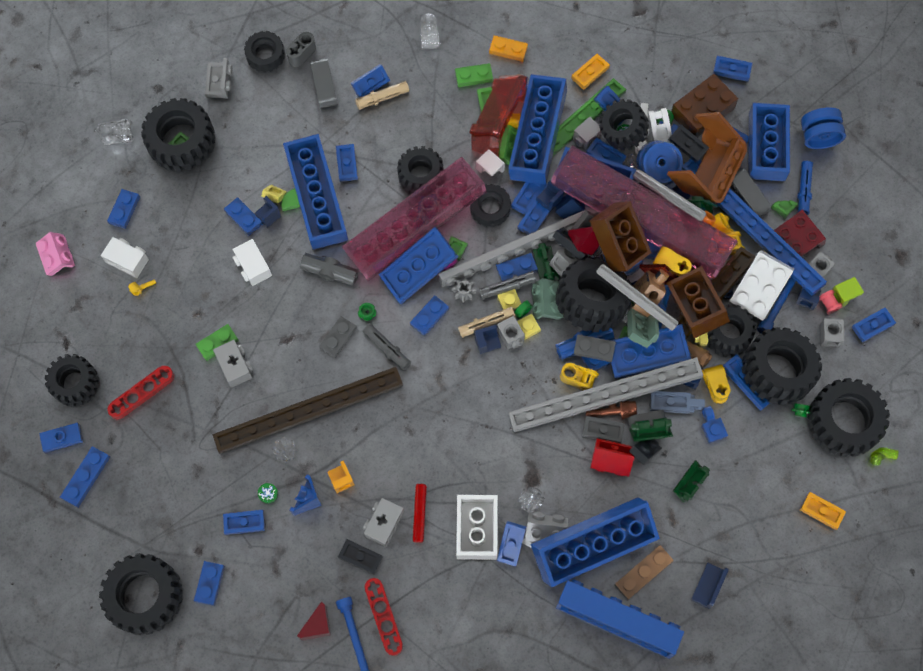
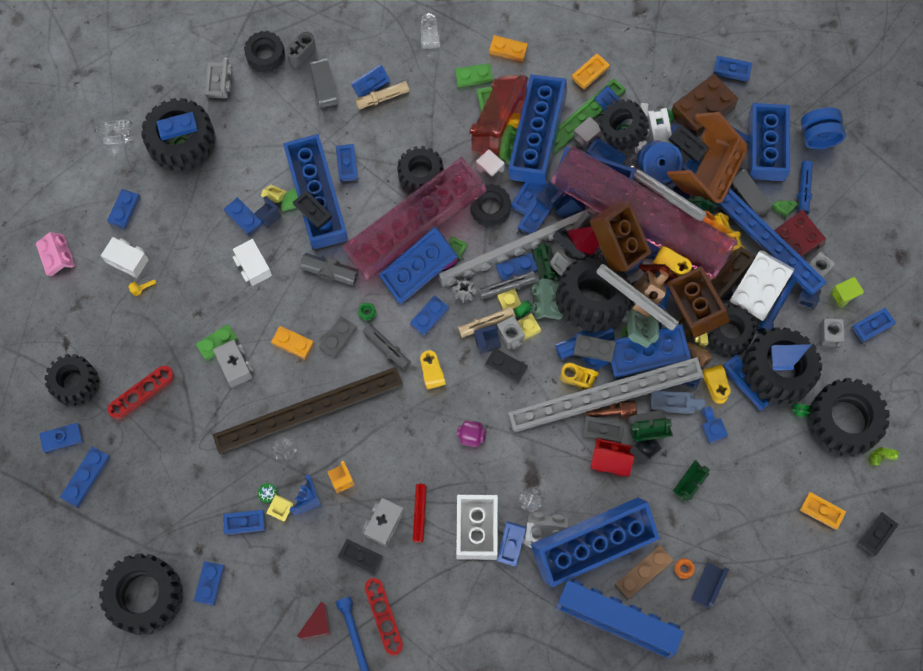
coral bush [819,290,843,315] -> none
none -> blue plate [156,112,198,141]
none -> light yellow plate [266,494,293,522]
none -> light orange plate [271,326,314,360]
none -> black plate [293,190,332,230]
none -> yellow piece [420,350,446,390]
none -> magenta head [457,420,487,448]
none -> black plate [485,348,528,384]
none -> orange plate [674,558,695,579]
none -> blue slope [771,344,812,371]
none -> black plate [858,512,899,557]

